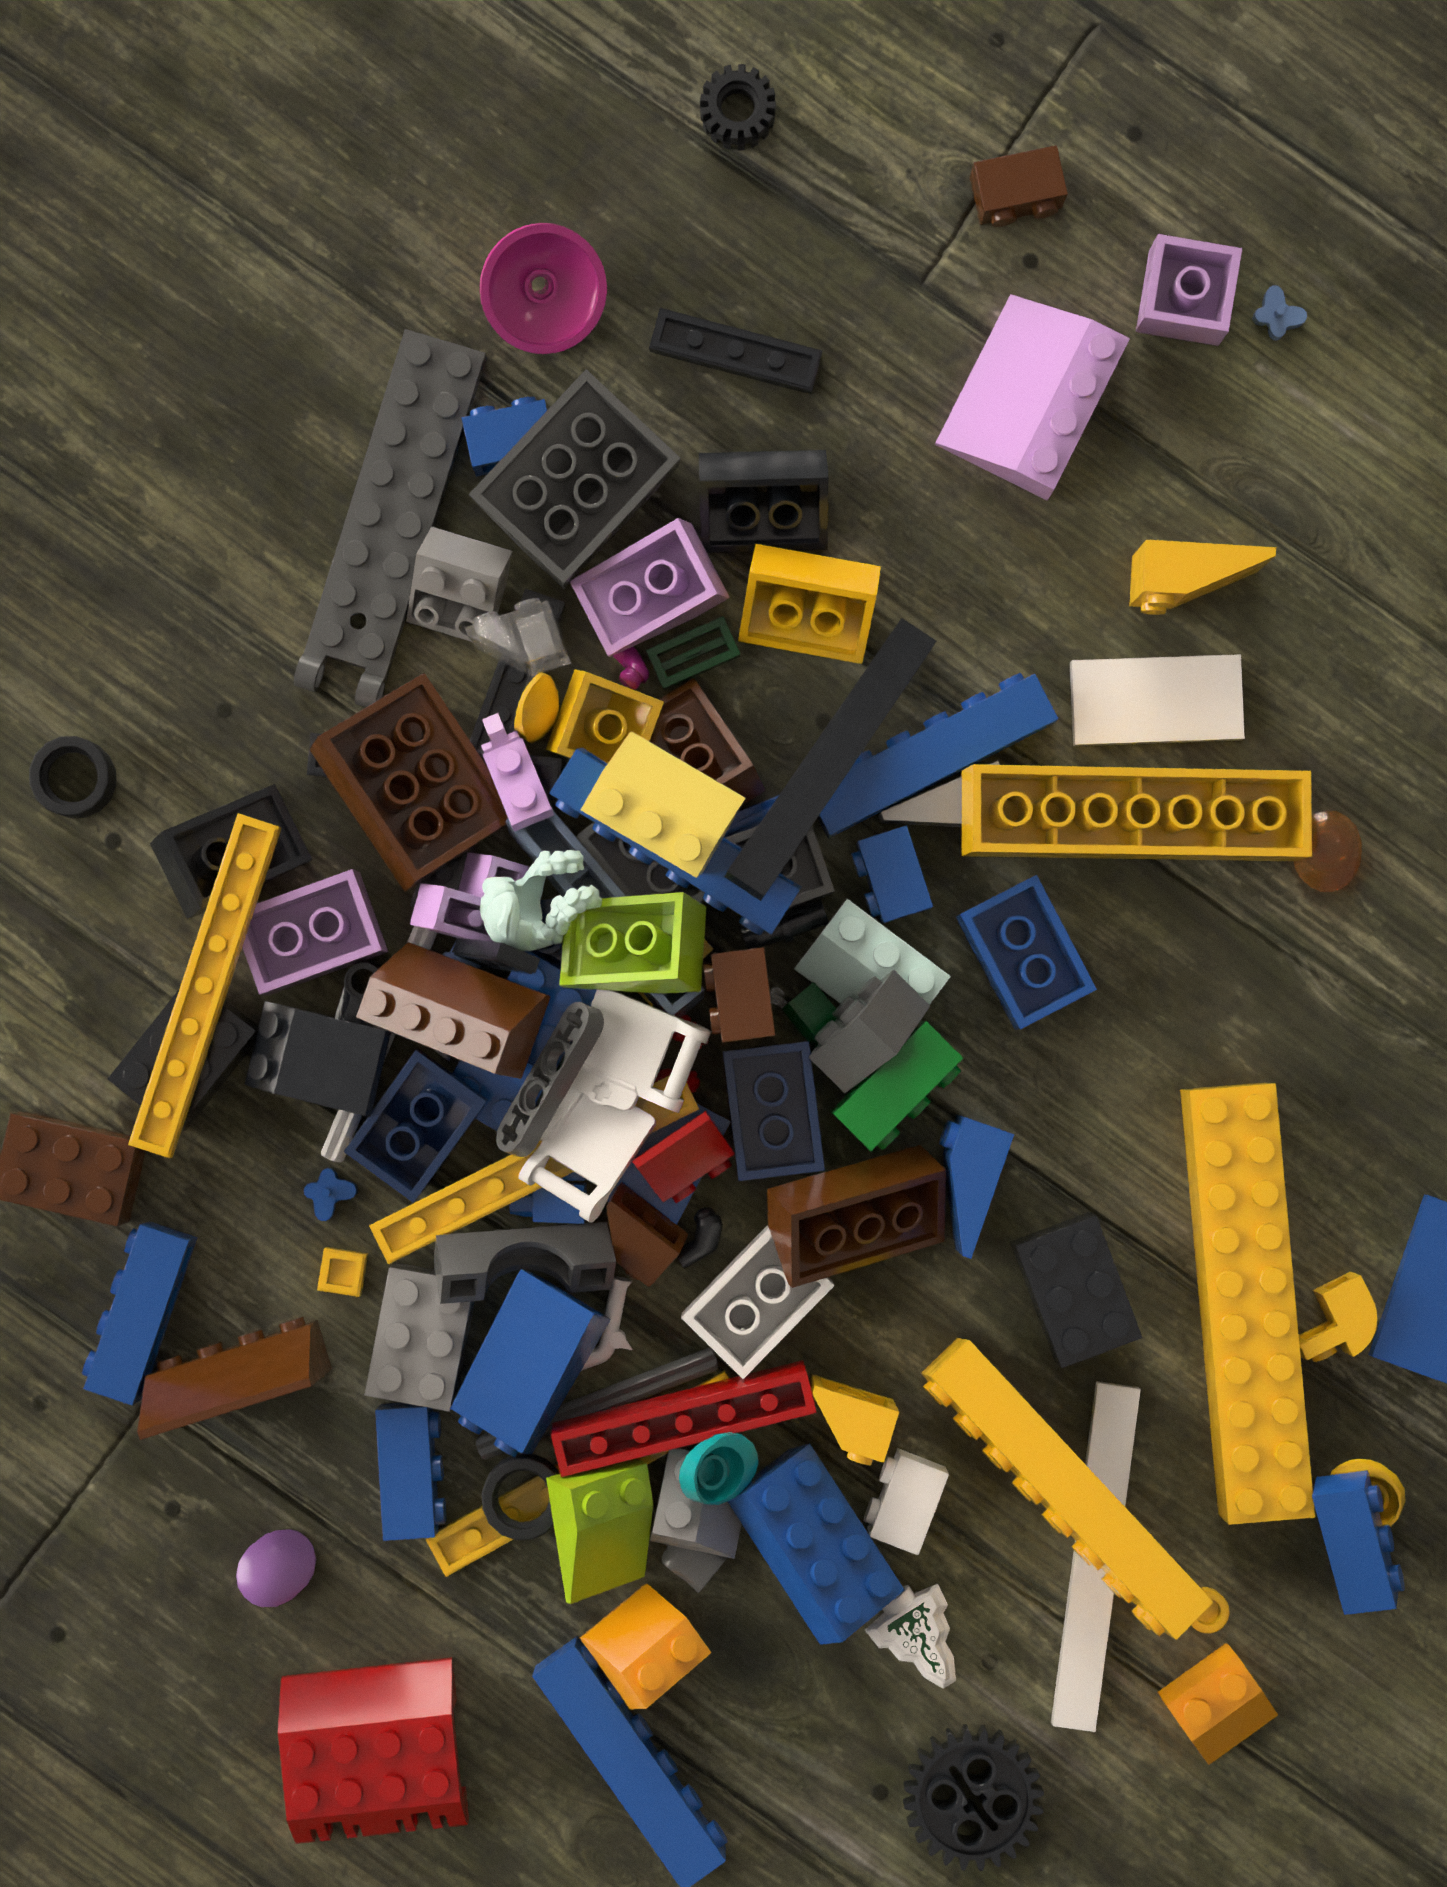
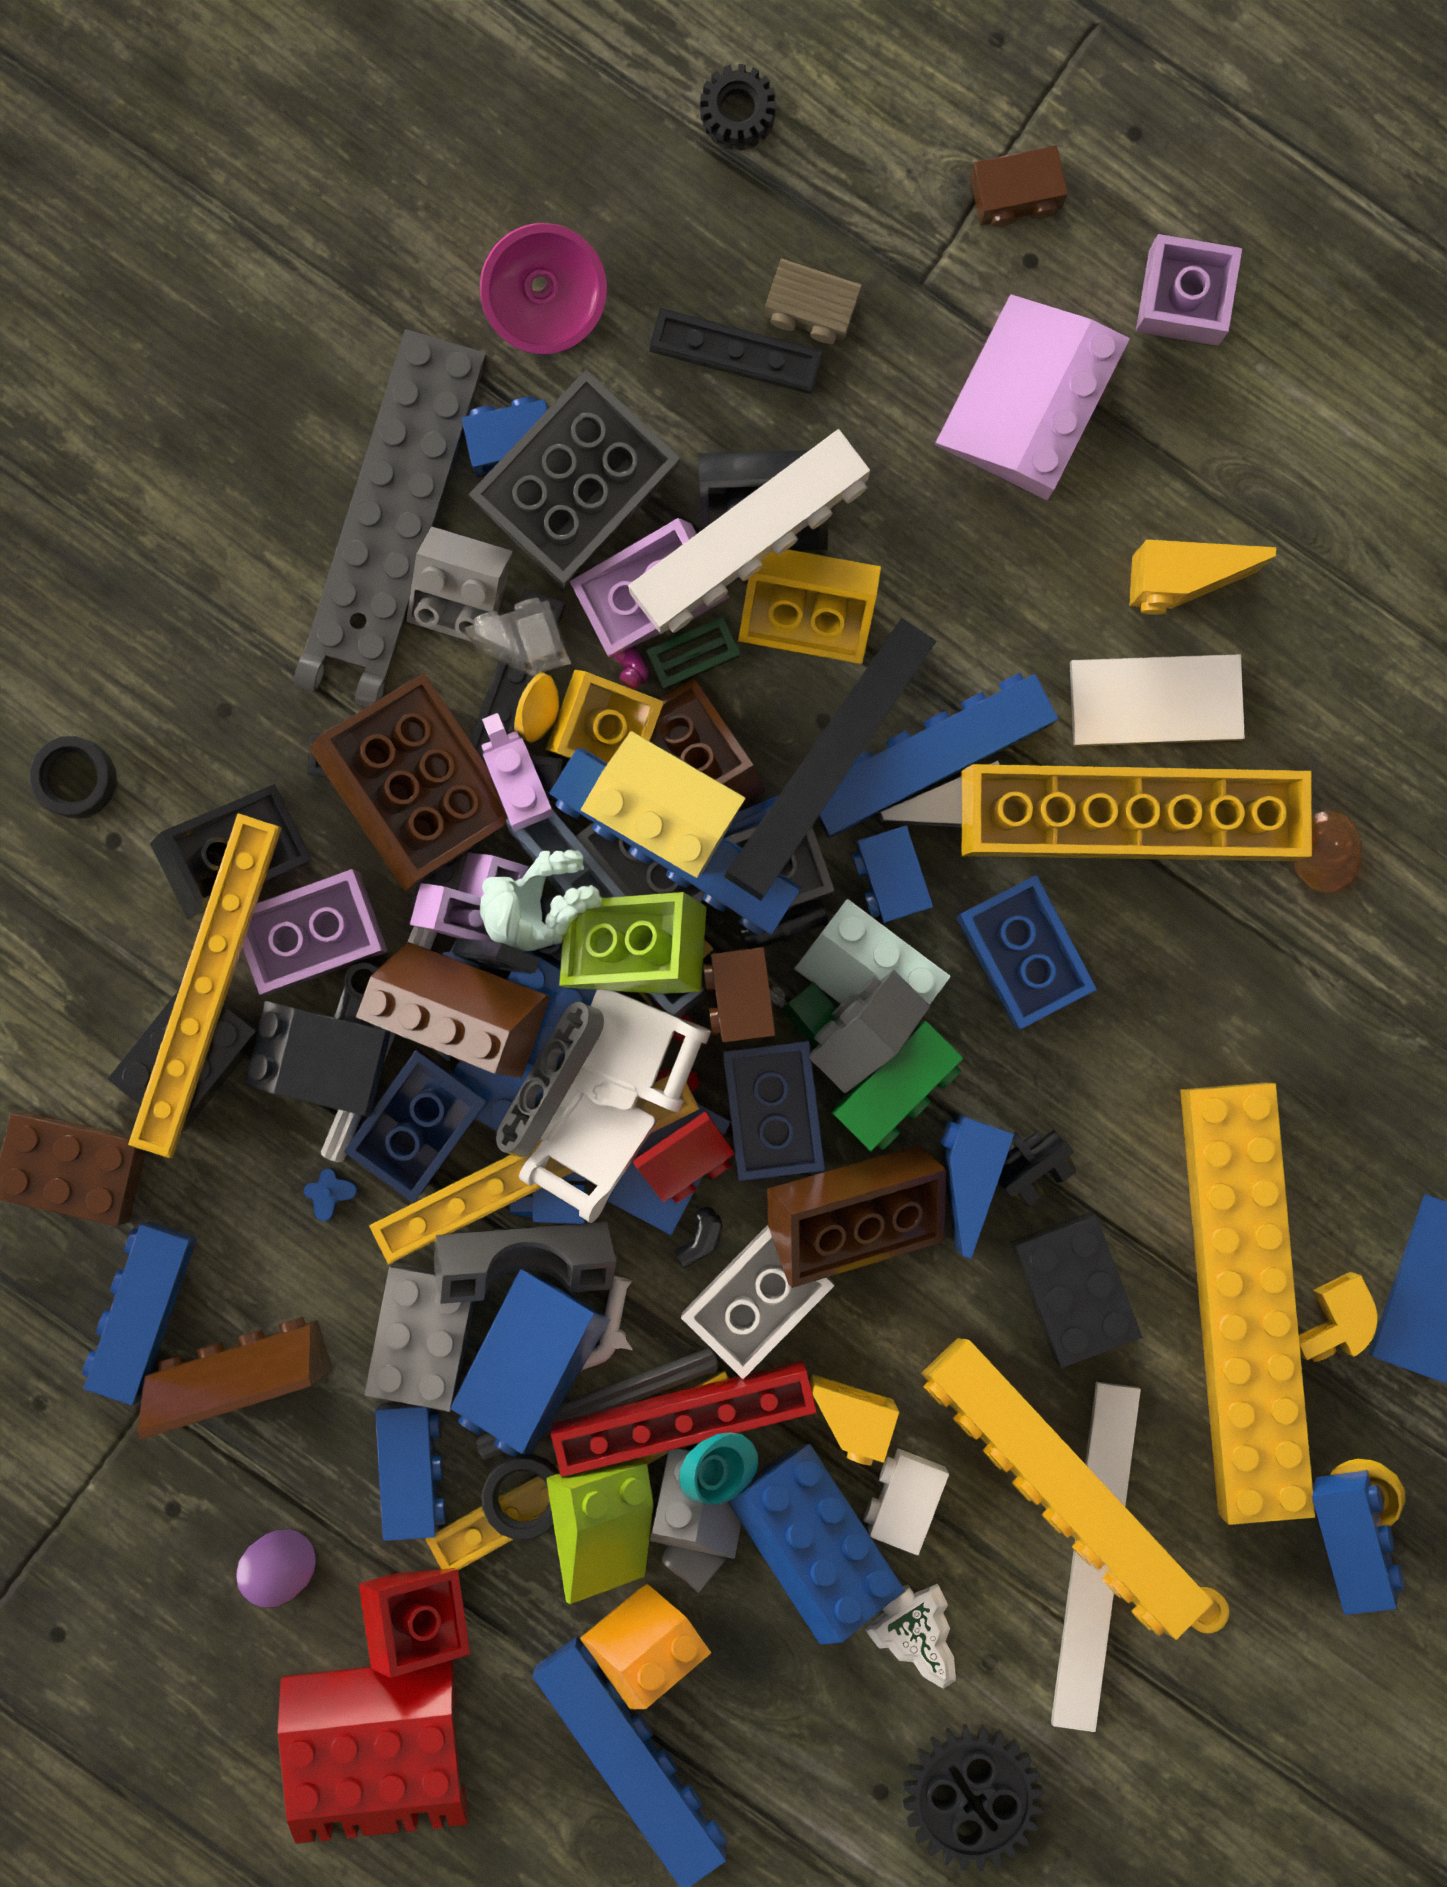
yellow tile [317,1247,368,1297] -> none
reddish brown slope [606,1182,688,1287] -> none
light orange slope [1157,1642,1278,1765] -> none
medium blue piece [1252,286,1307,341] -> none
none -> red slope [359,1568,470,1678]
none -> white brick [628,429,870,634]
none -> dark tan brick [764,259,862,344]
none -> black hips [998,1130,1076,1207]

